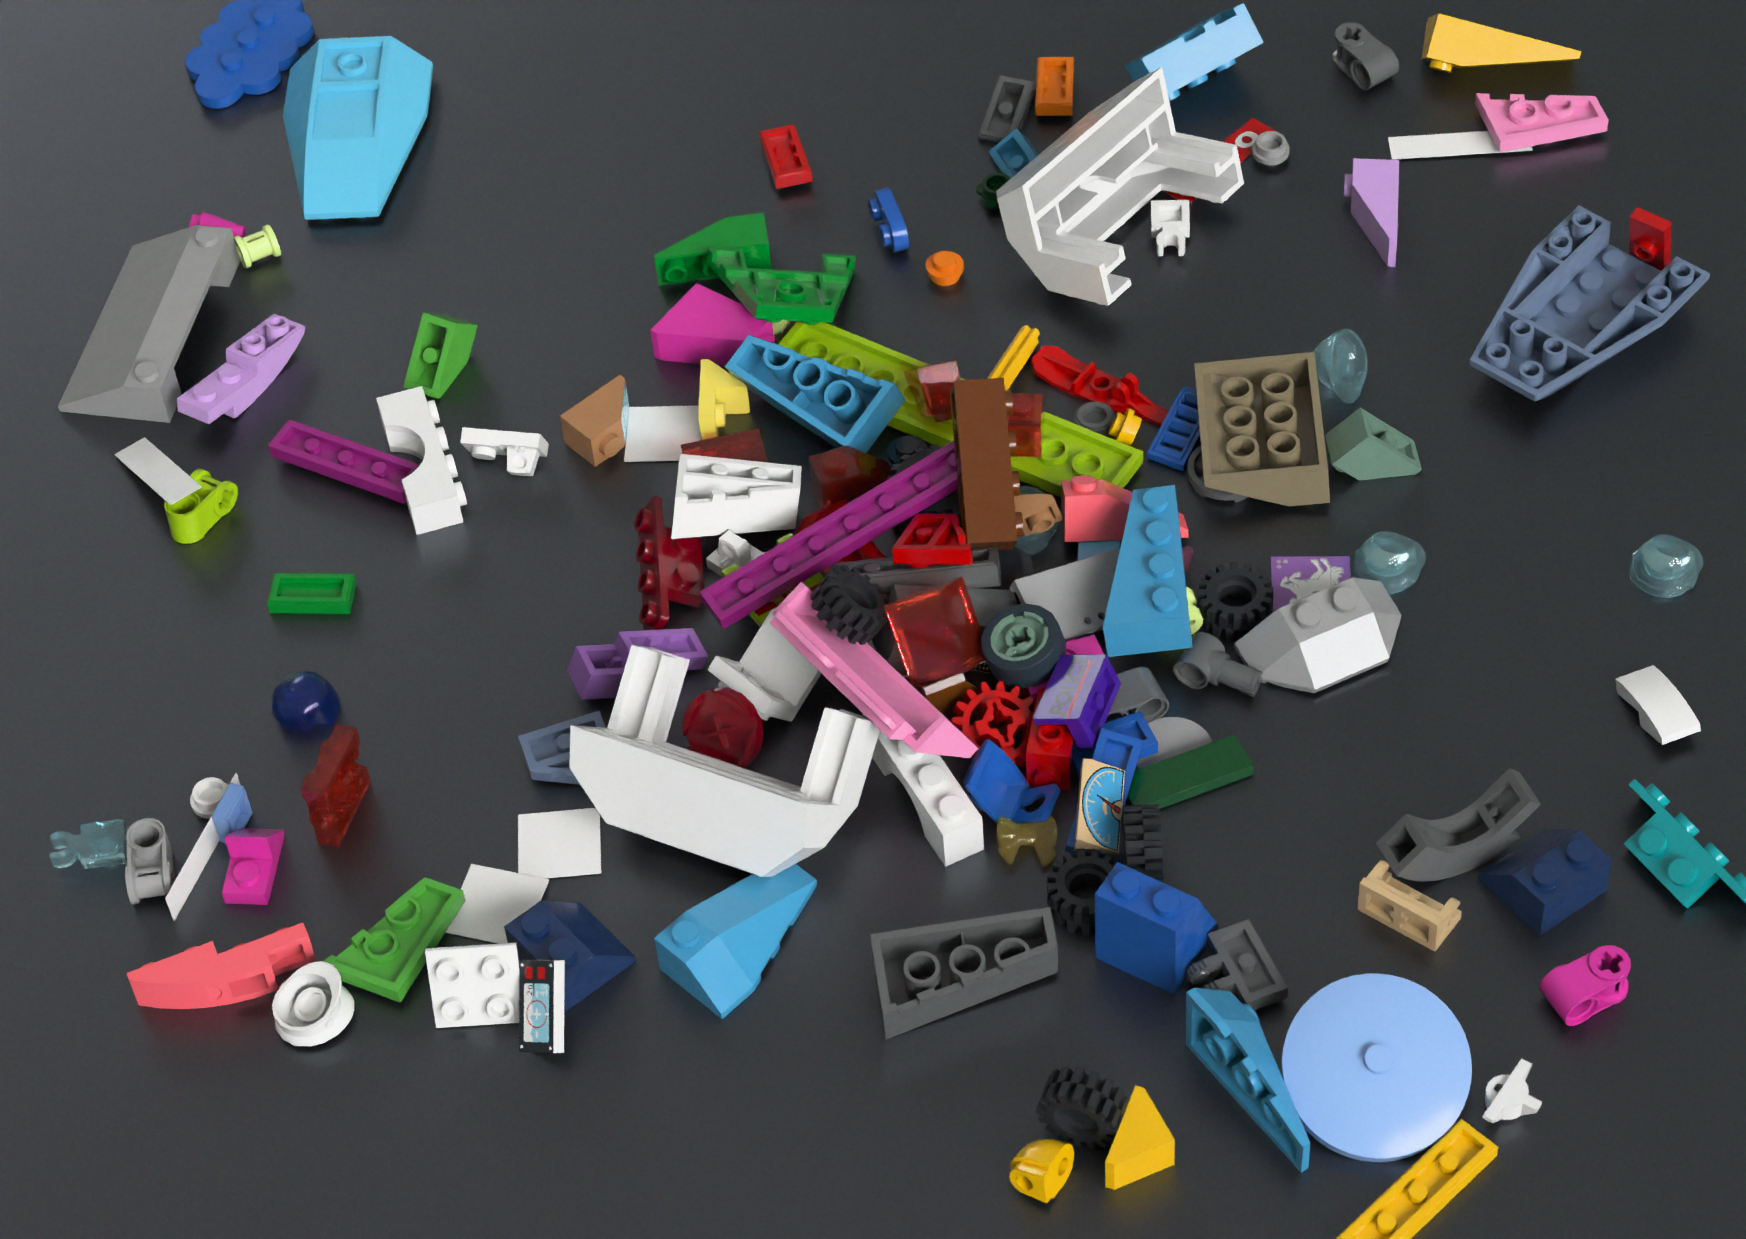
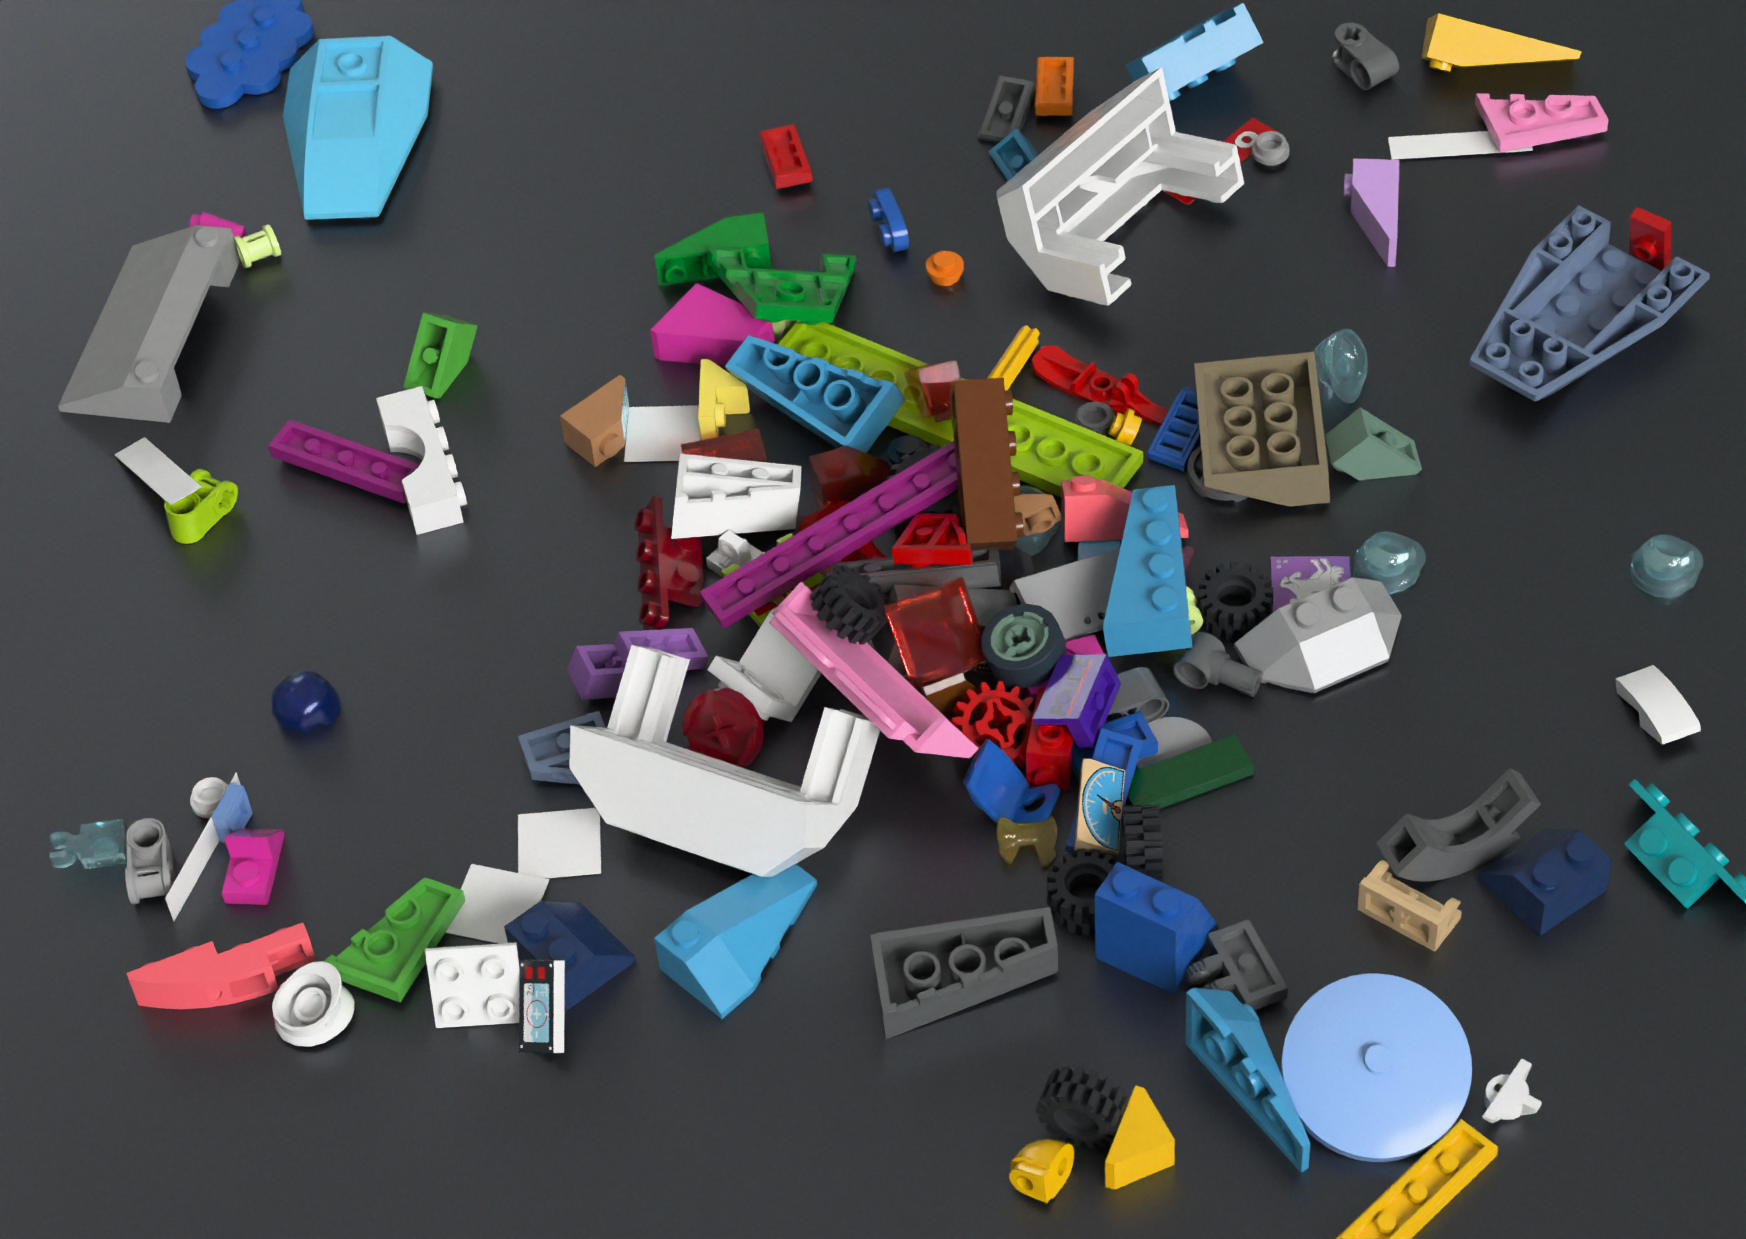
lavender slope [177,314,305,424] -> none
green tile [267,573,356,614] -> none
clear red brick [301,724,371,848] -> none
white hinge [460,427,549,476] -> none
white arch [862,714,984,867] -> none
dark green plate [976,173,1011,209] -> none
clear red slope [1007,392,1046,457] -> none
white plate [1151,200,1190,256] -> none
dark pink piece [1539,945,1631,1026] -> none

